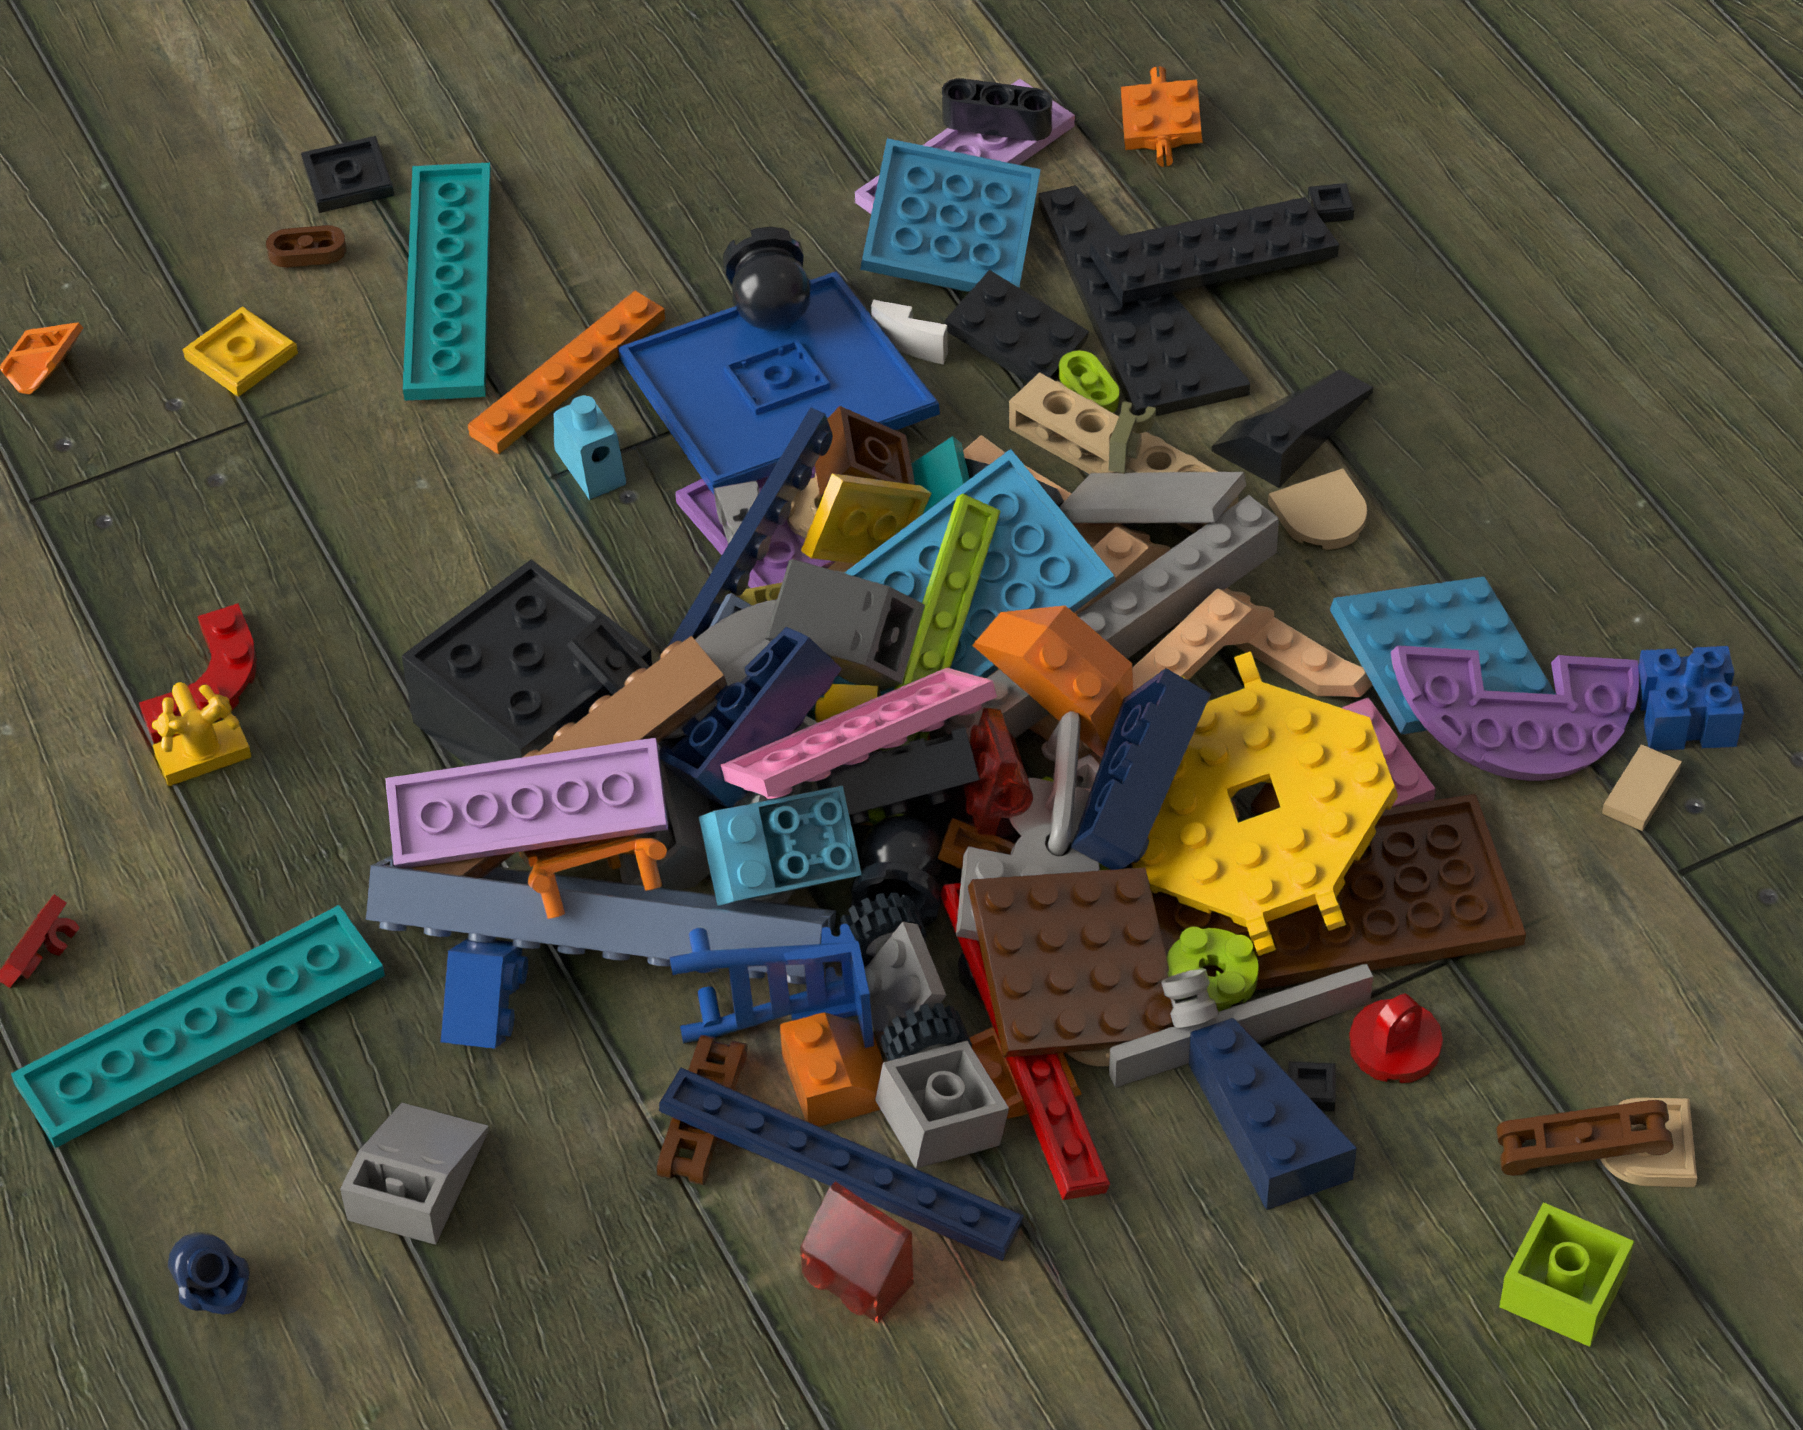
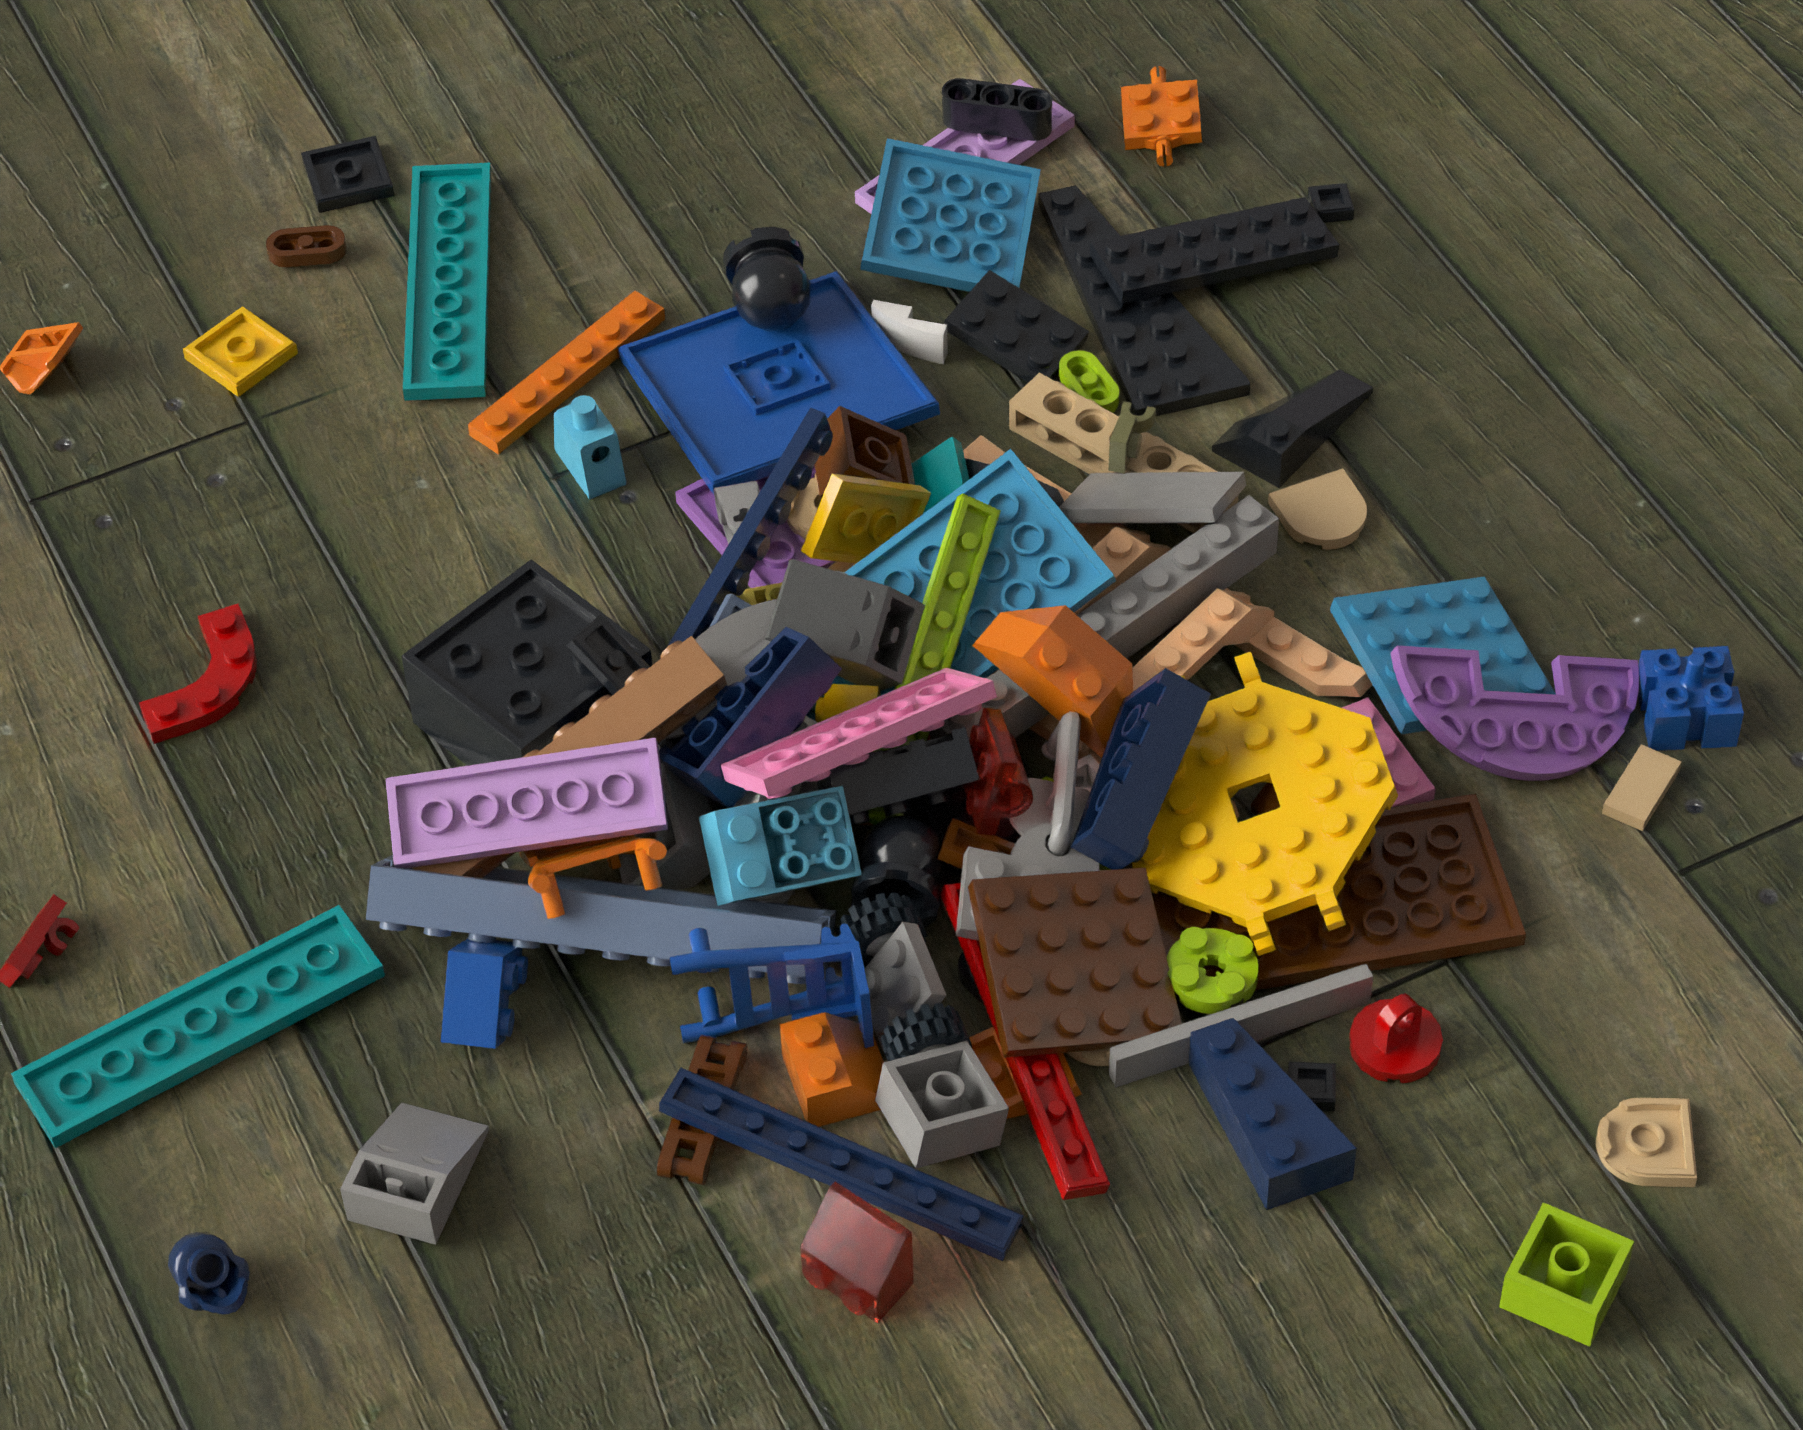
yellow piece [152,682,252,786] -> none
light grey wheel [1161,969,1219,1028] -> none
reddish brown plate [1496,1100,1674,1176] -> none

